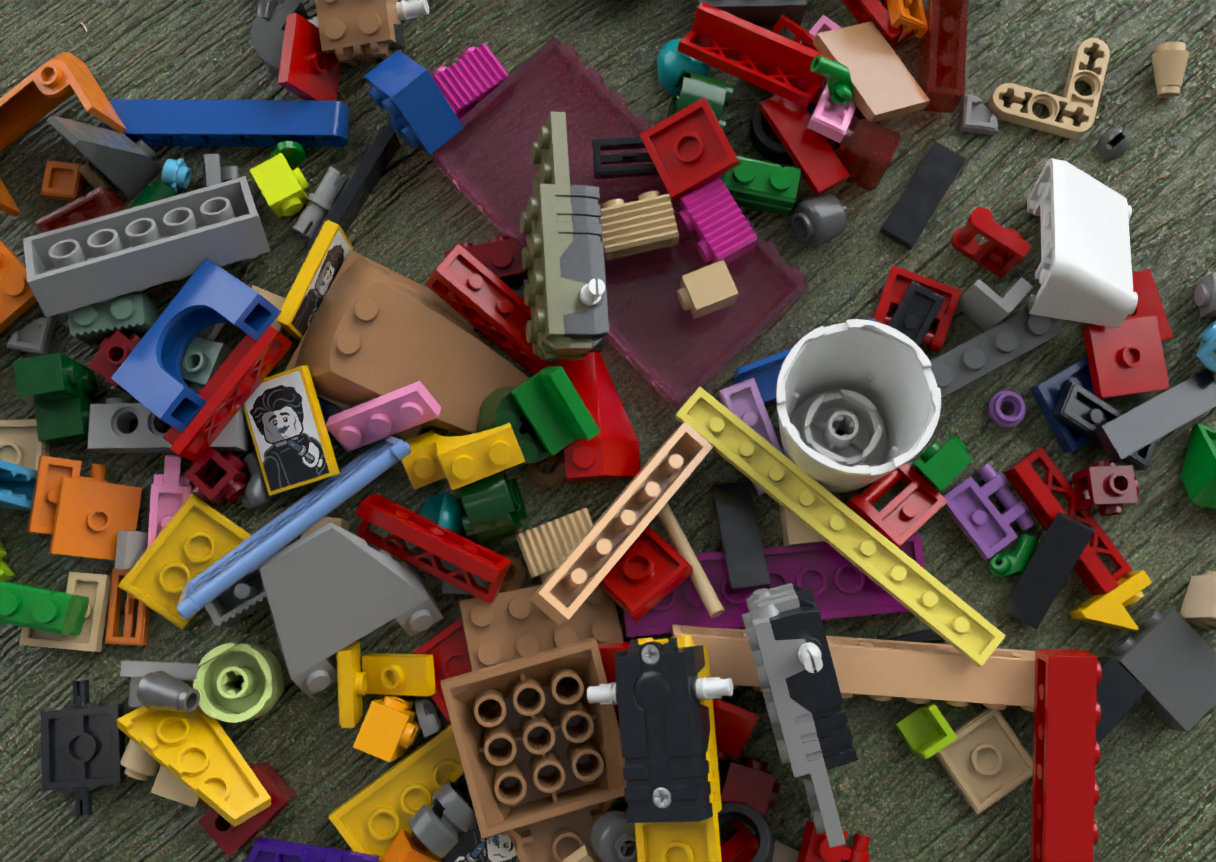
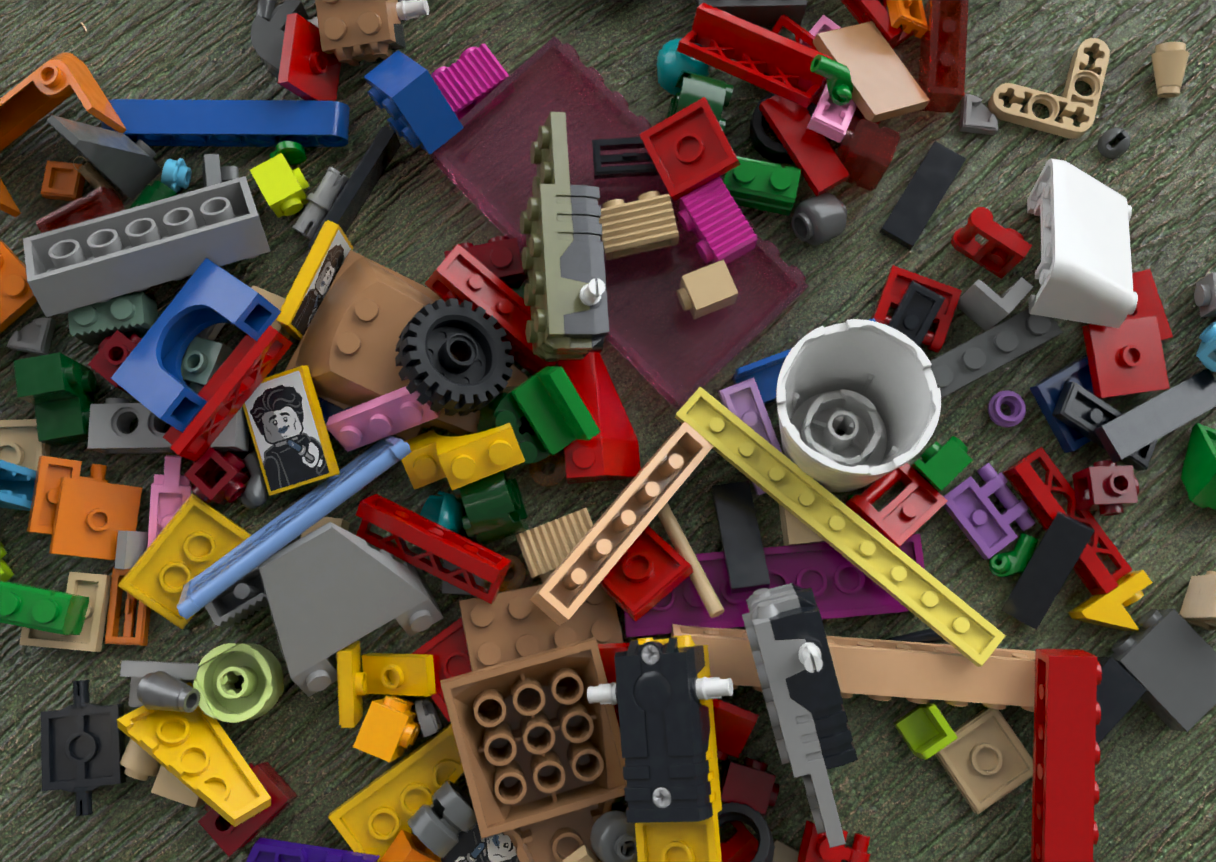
none -> black wheel [395,298,514,416]

